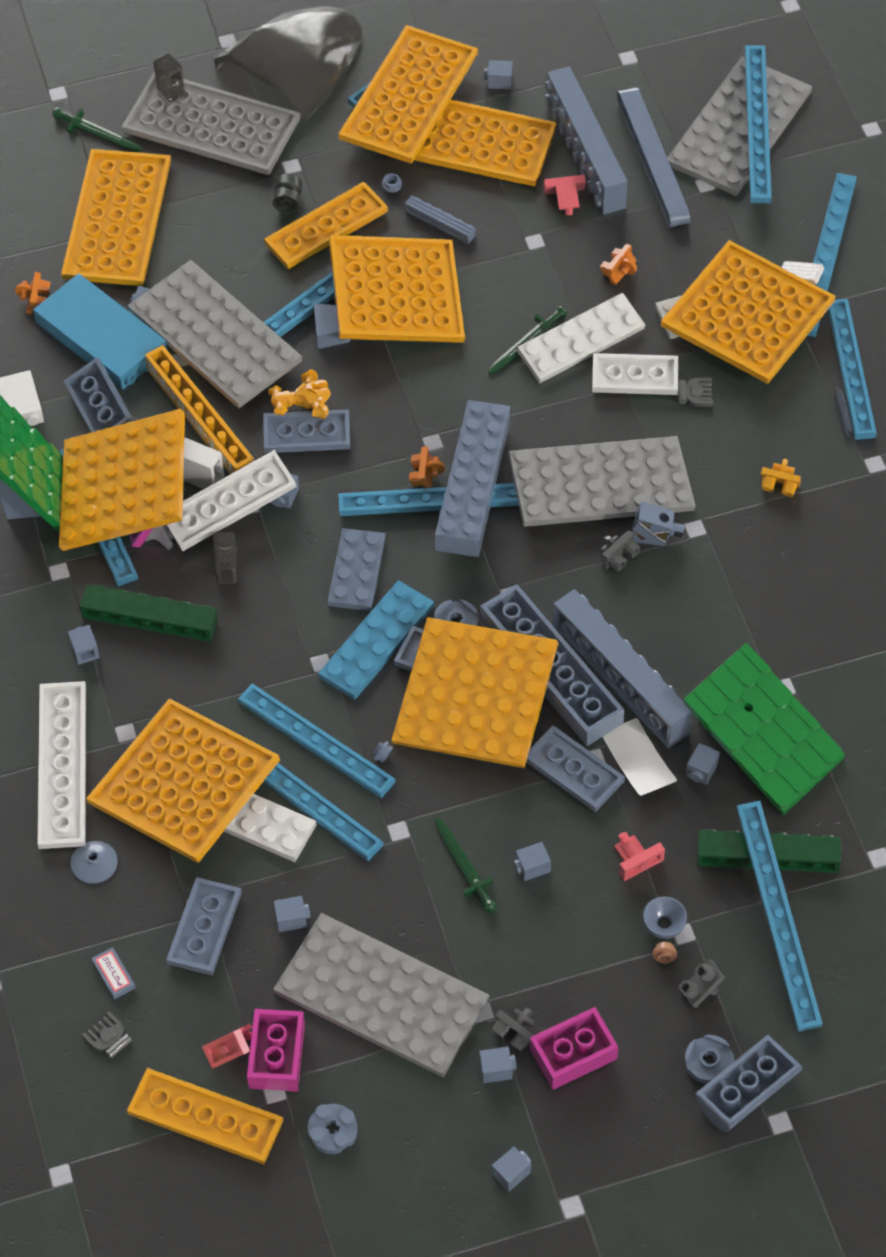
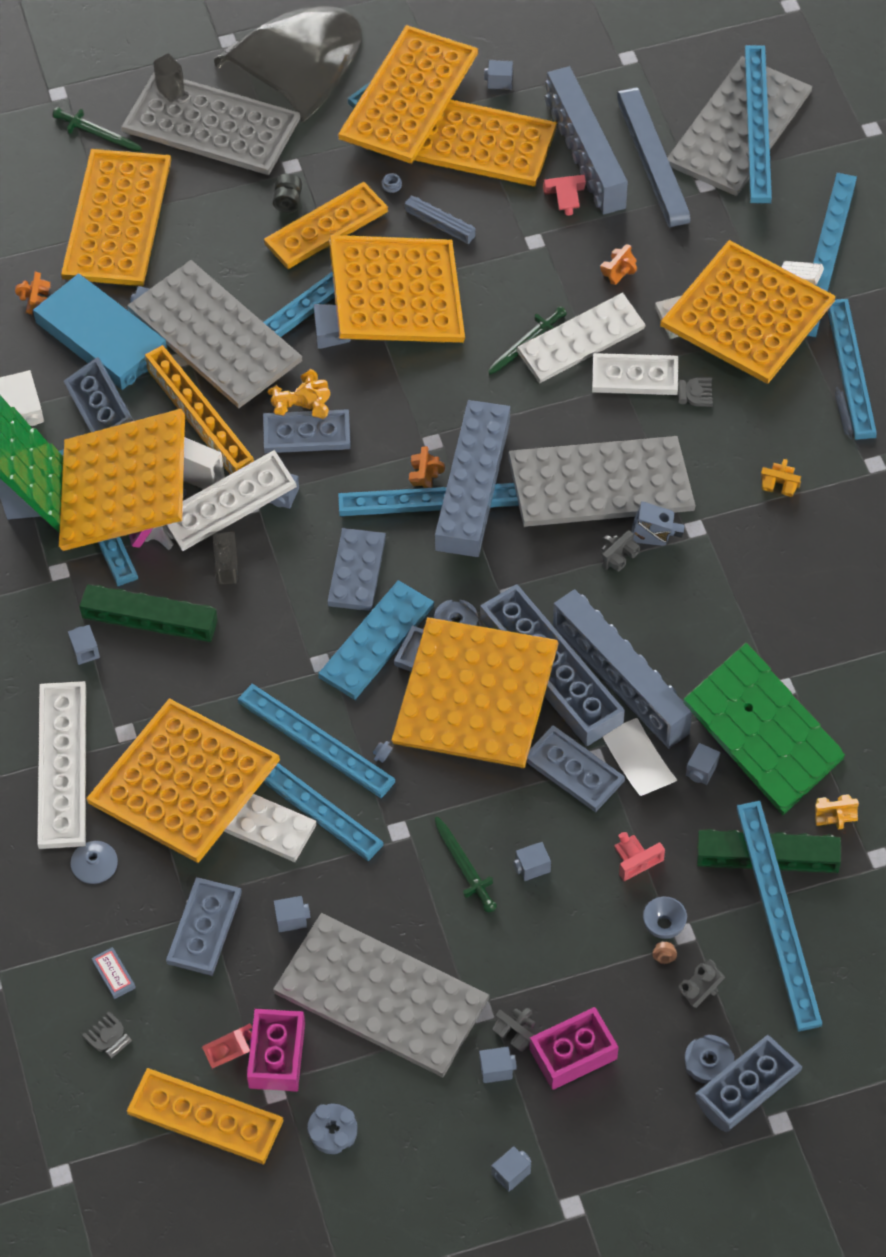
none -> light orange hips [815,794,859,830]

